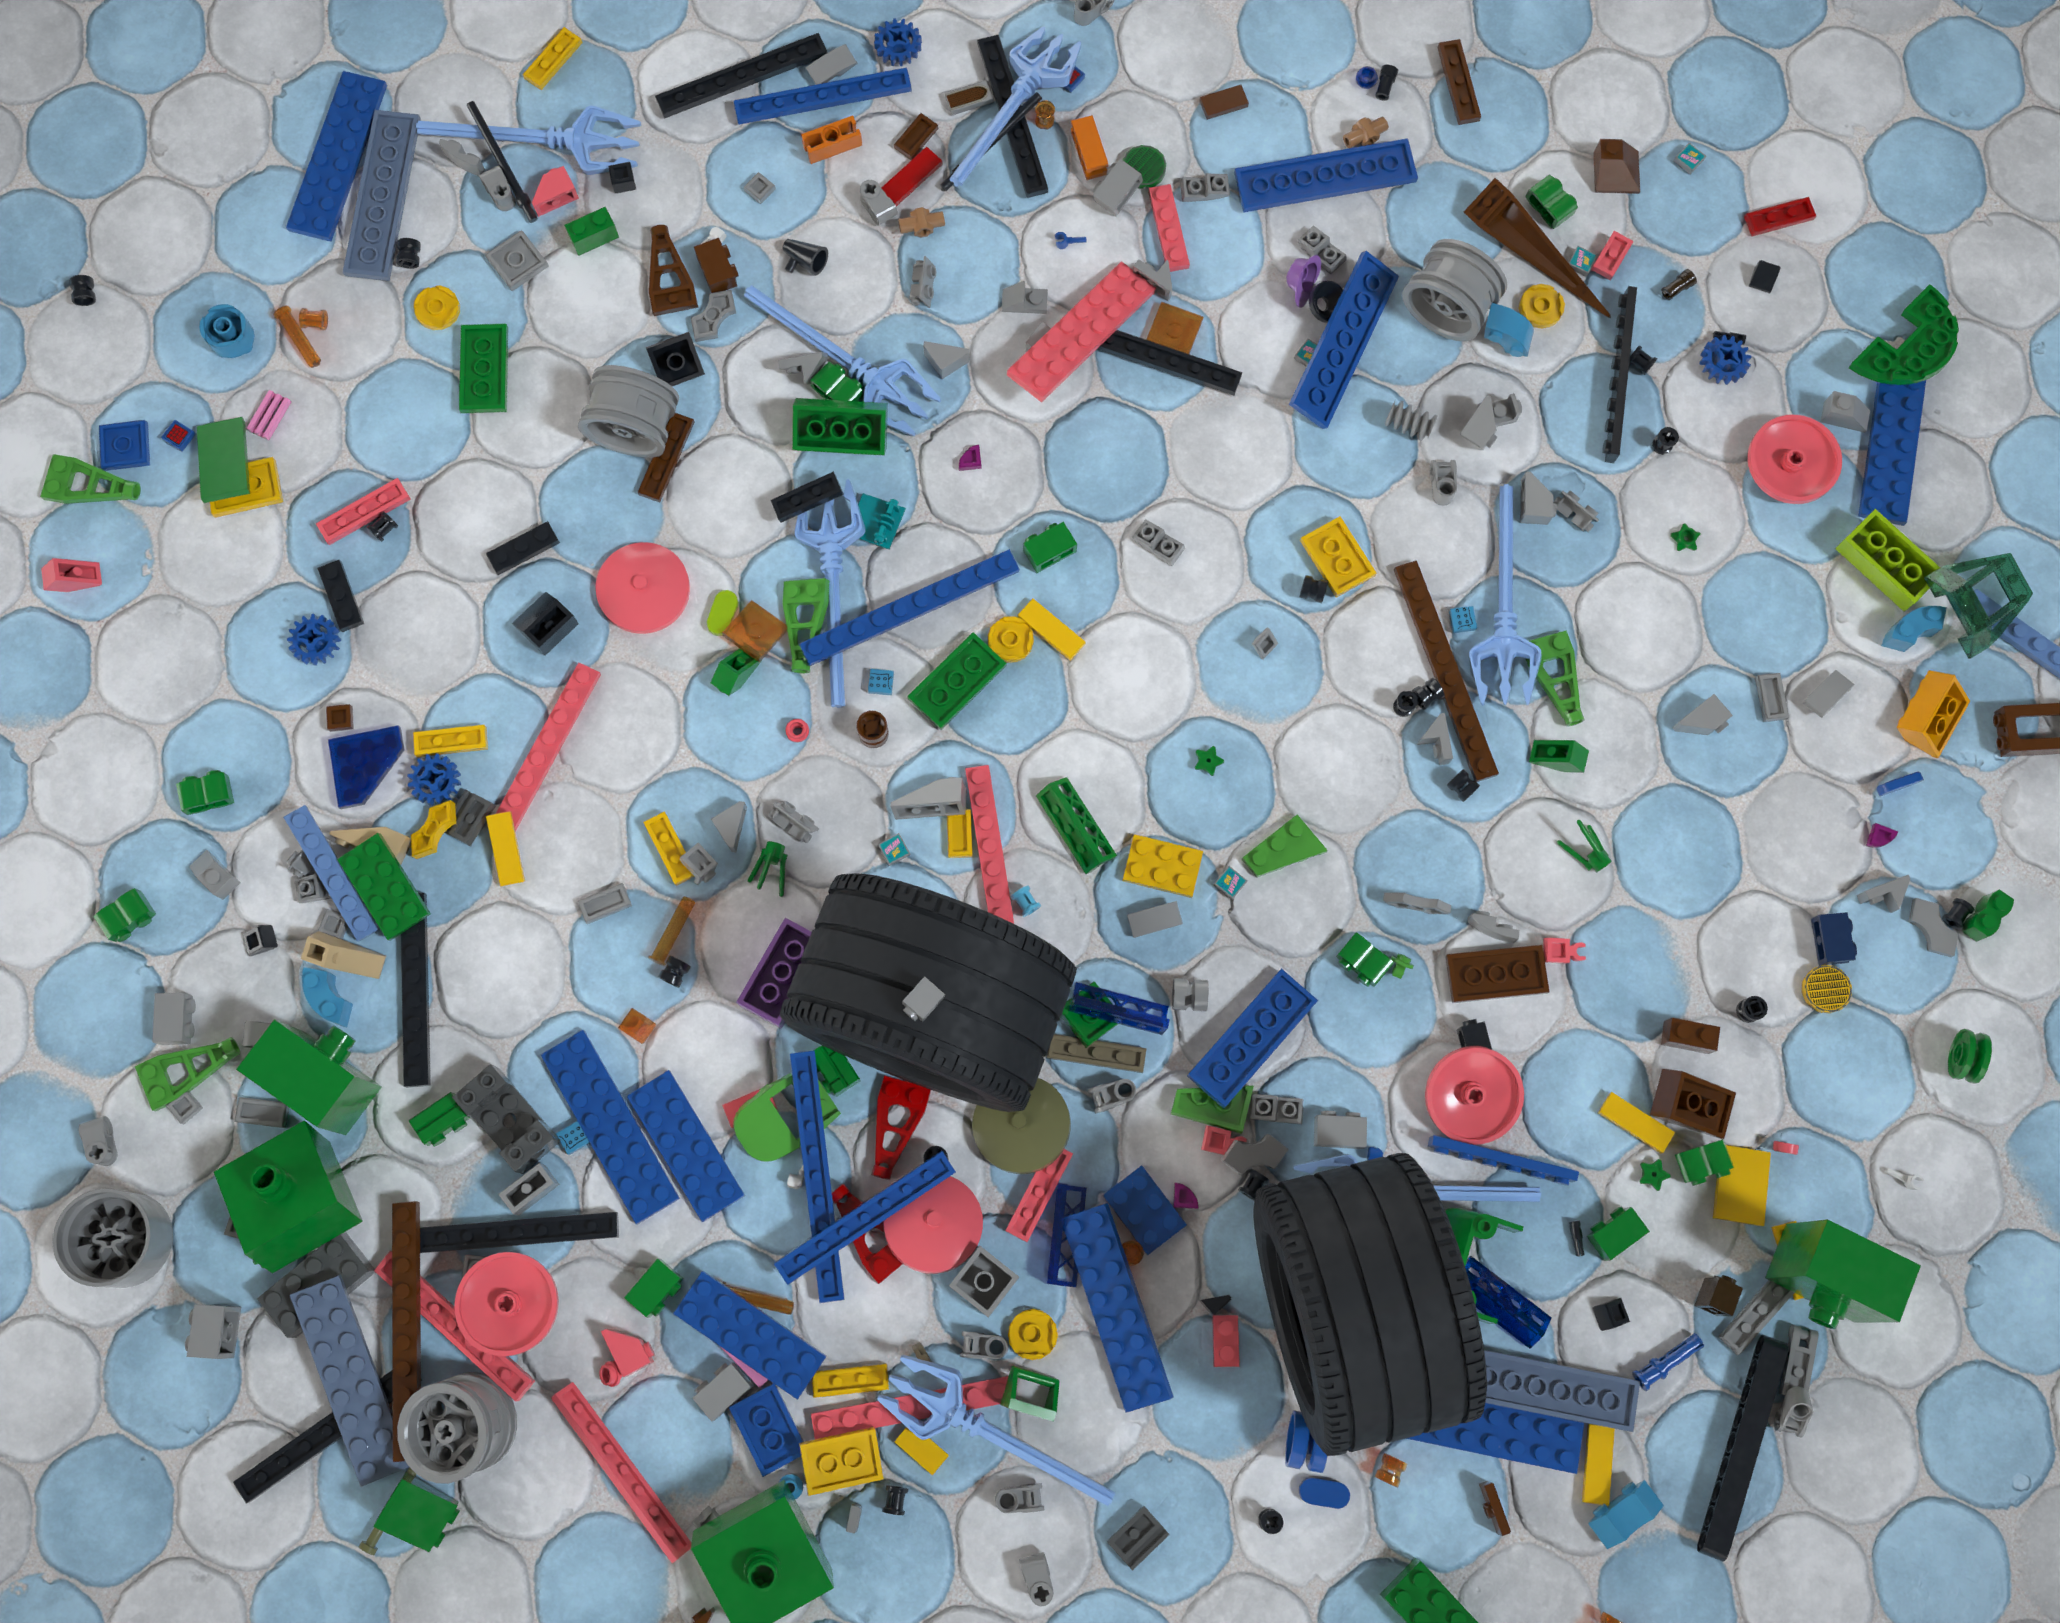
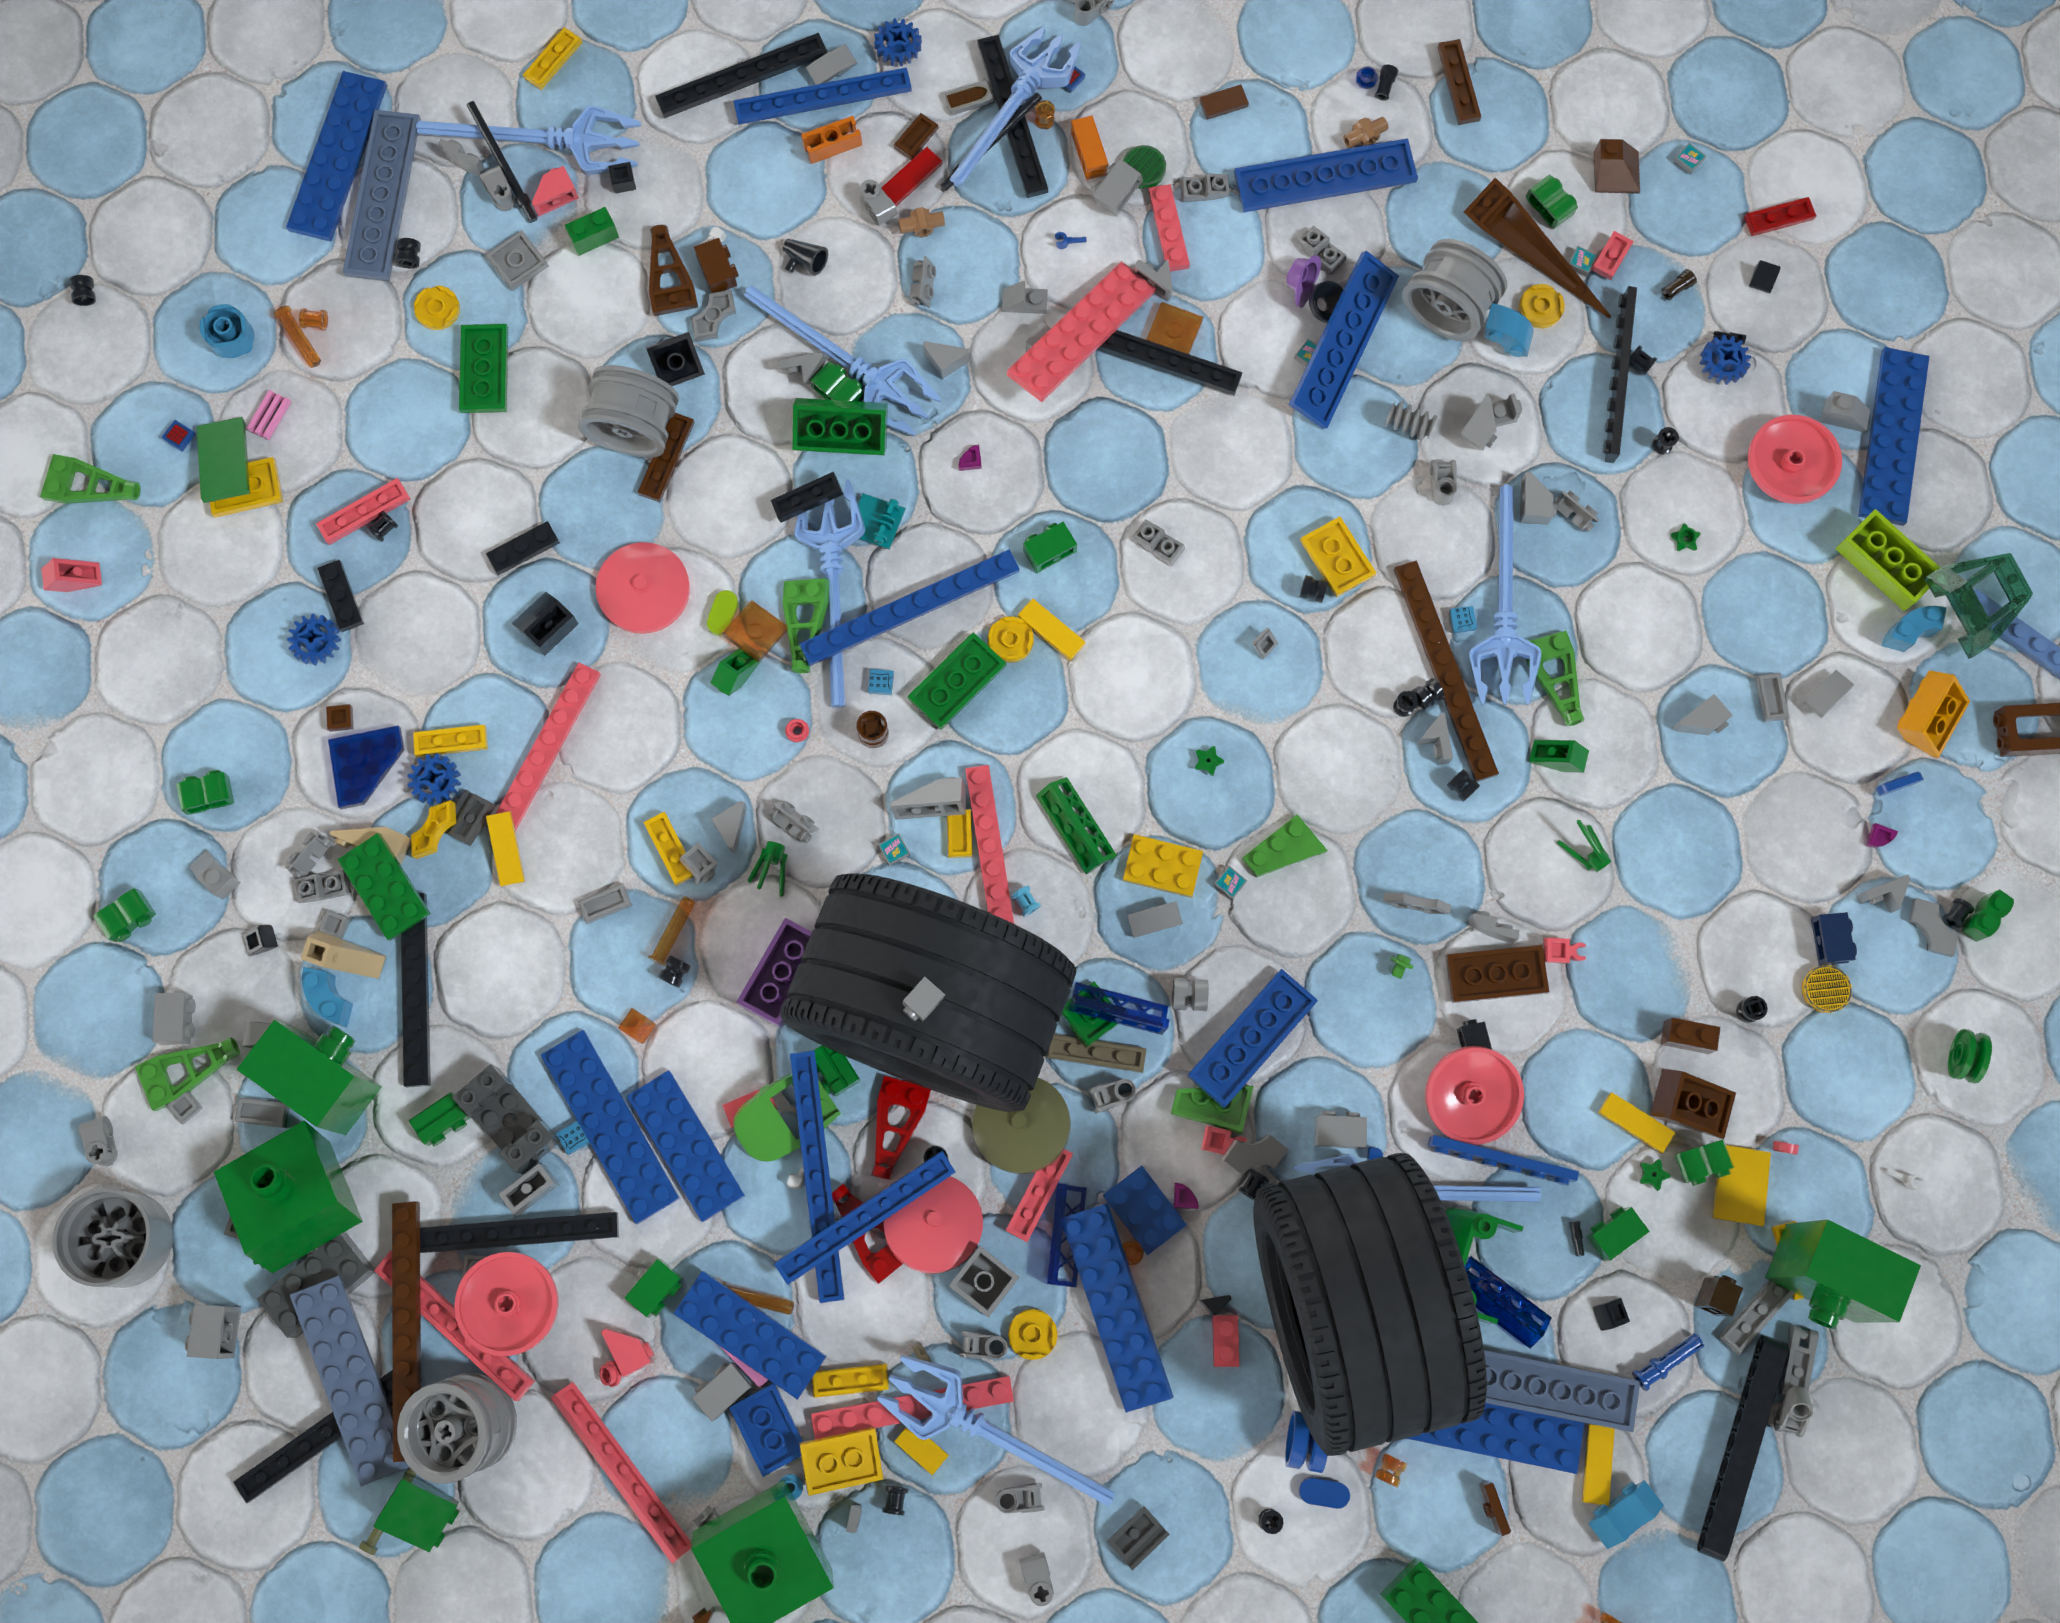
blue tile [99,420,150,471] -> none
medium blue plate [283,805,380,942] -> none
light grey tile [744,172,776,204] -> none
green tile [1000,1366,1060,1422] -> none
light grey slope [1251,1094,1304,1124] -> none
green brick [1336,932,1394,987] -> none
green plate [1849,284,1959,385] -> none

